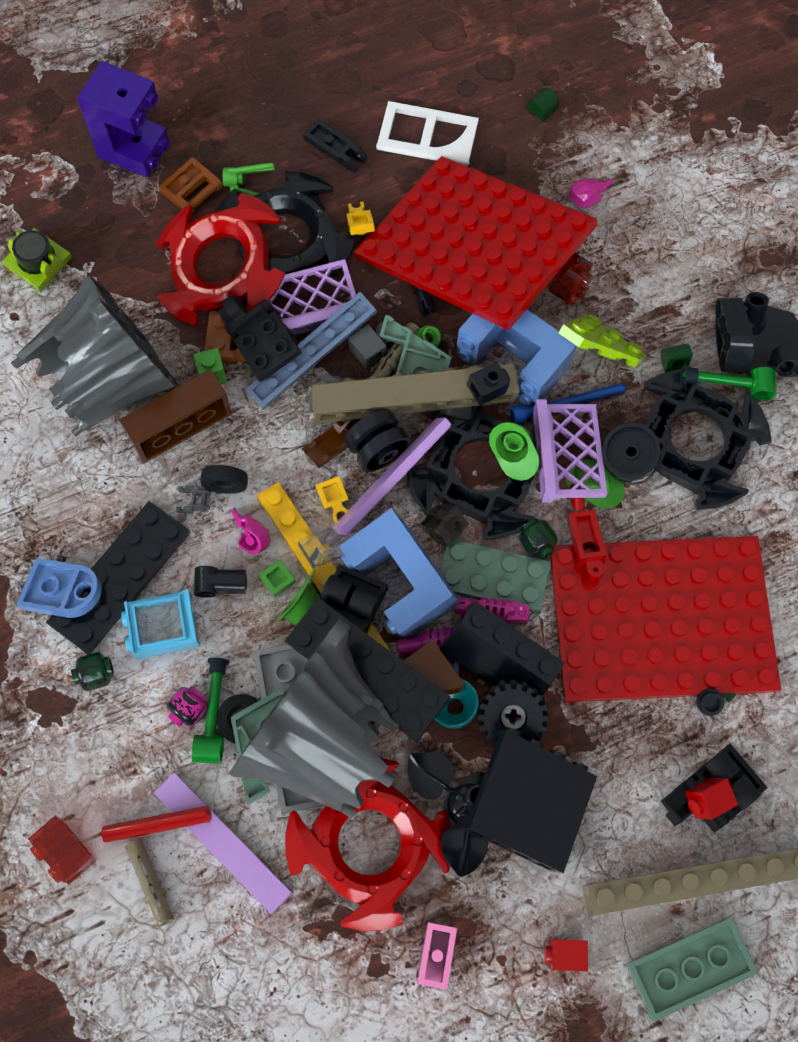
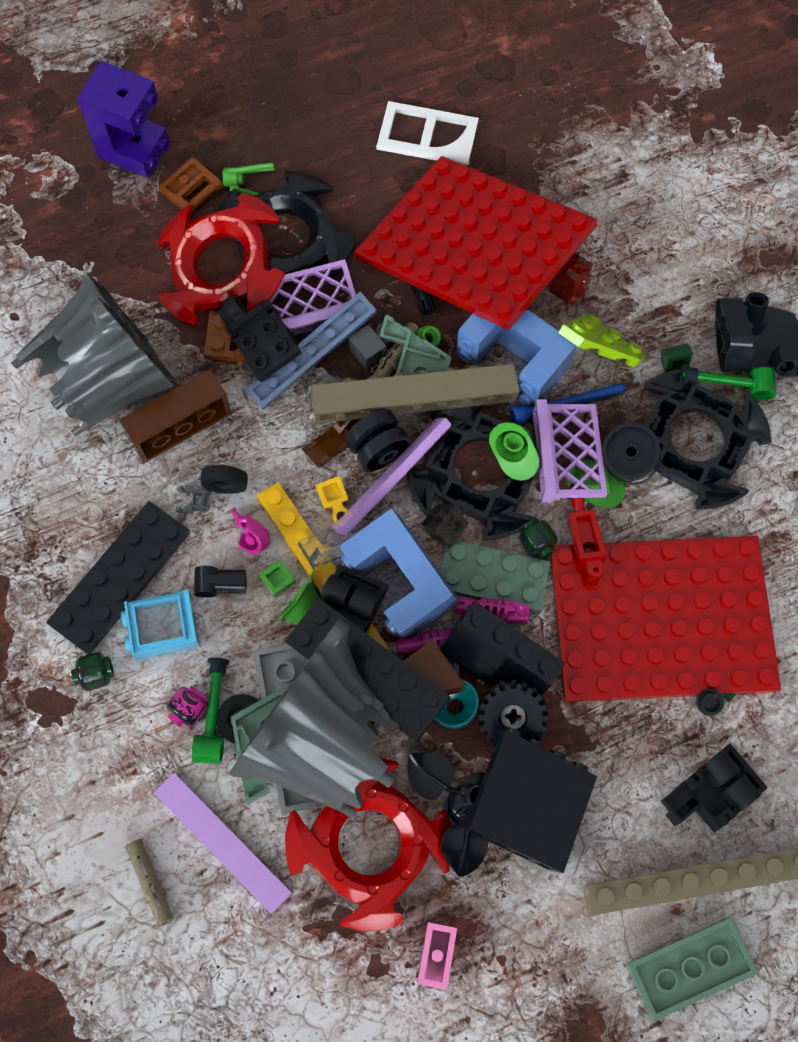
piece [2,228,72,291] -> none
medium blue tile [16,558,102,618] -> none
clear red brick [28,815,96,885] -> none
red axle [101,806,212,843] -> none
bright green brick [193,348,227,384] -> none
black hinge [303,119,368,173] -> none
yellow plate [346,202,375,235] -> none
black brick [467,362,510,406] -> none
dark green brick [526,88,559,121] -> none
red brick [544,939,588,972] -> none
dark pink piece [569,179,613,208] -> none
red brick [685,778,738,820] -> none

